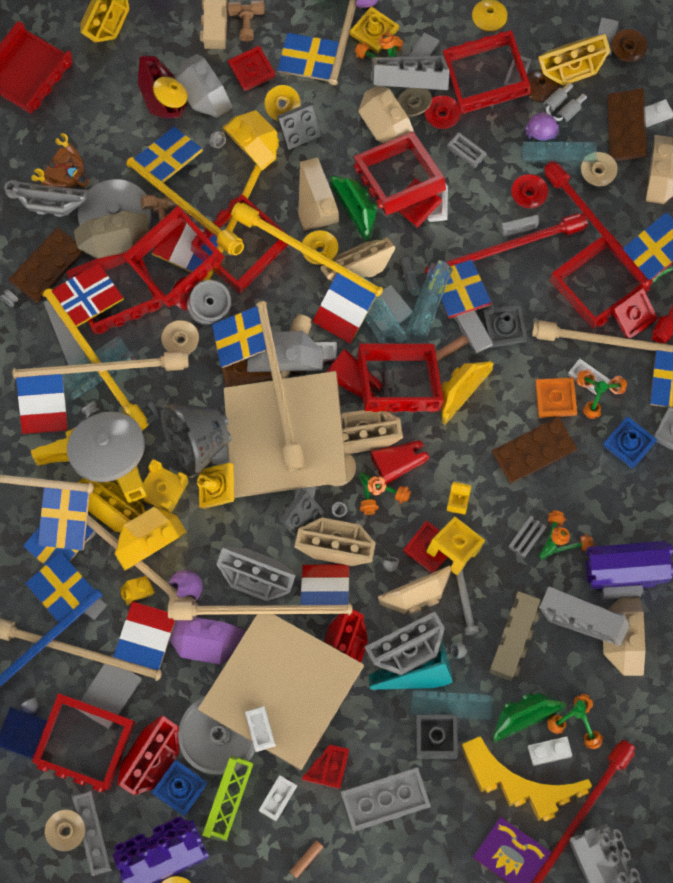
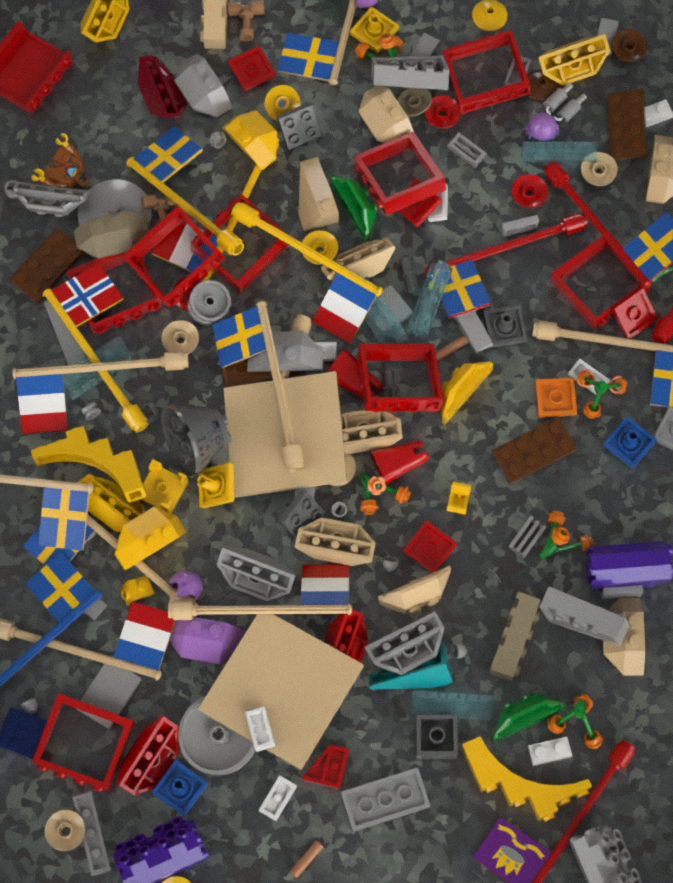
light grey bush [0,289,19,307] -> none
light grey dish [67,412,145,482] -> none
yellow dish [153,77,188,108] -> none
lime fence [202,755,254,841] -> none
yellow panel [426,517,485,575] -> none
light grey bar [452,560,479,635] -> none

